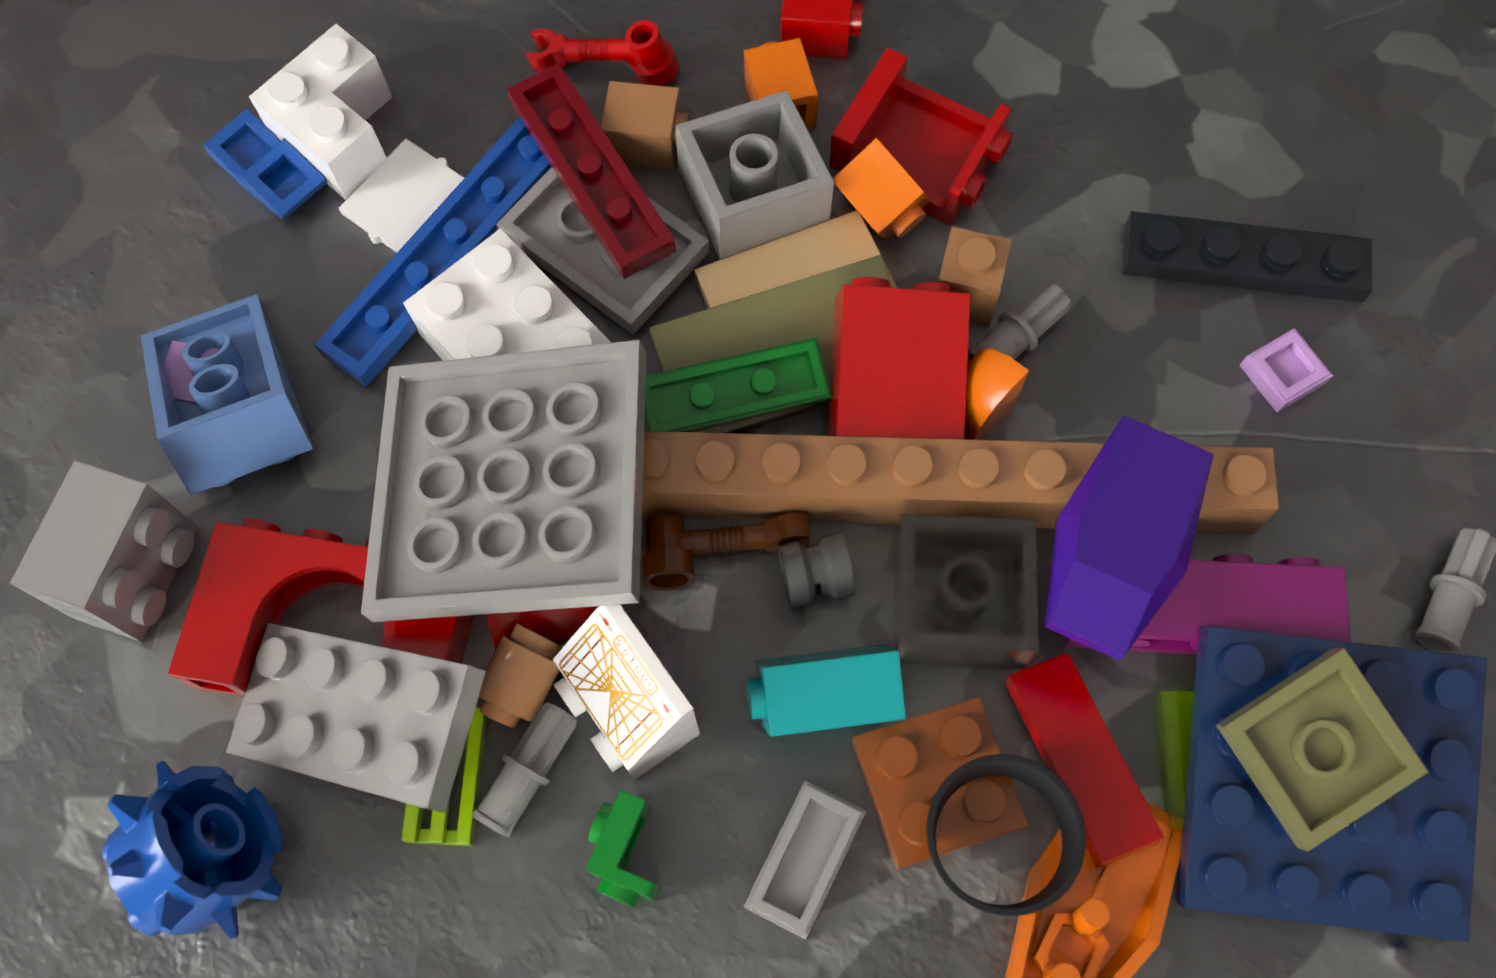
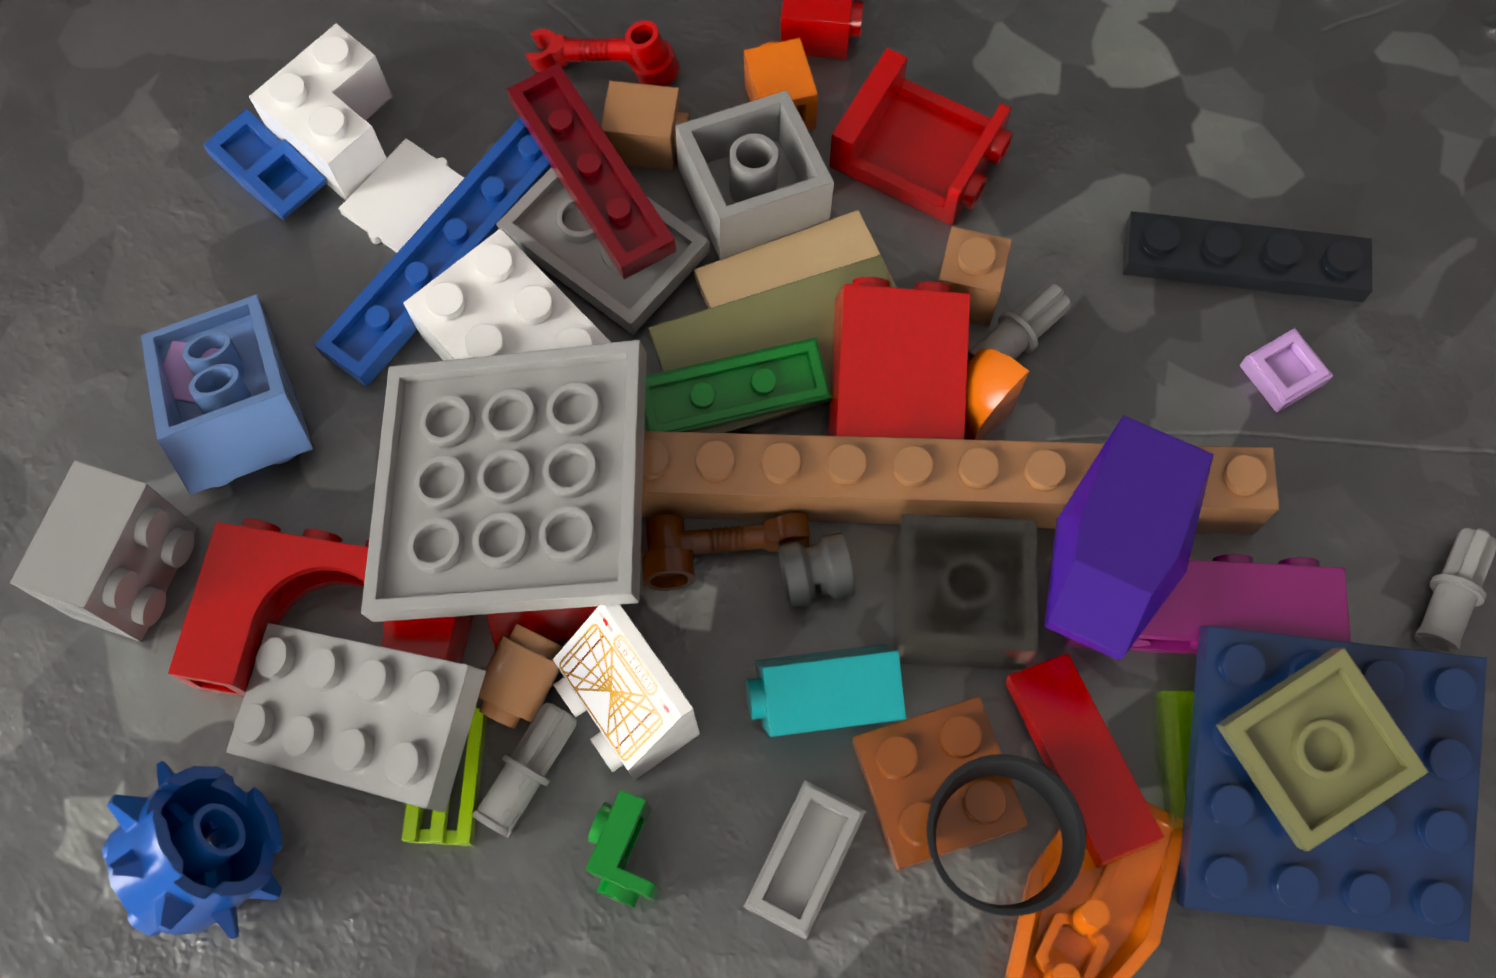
orange brick [832,138,931,240] -> none

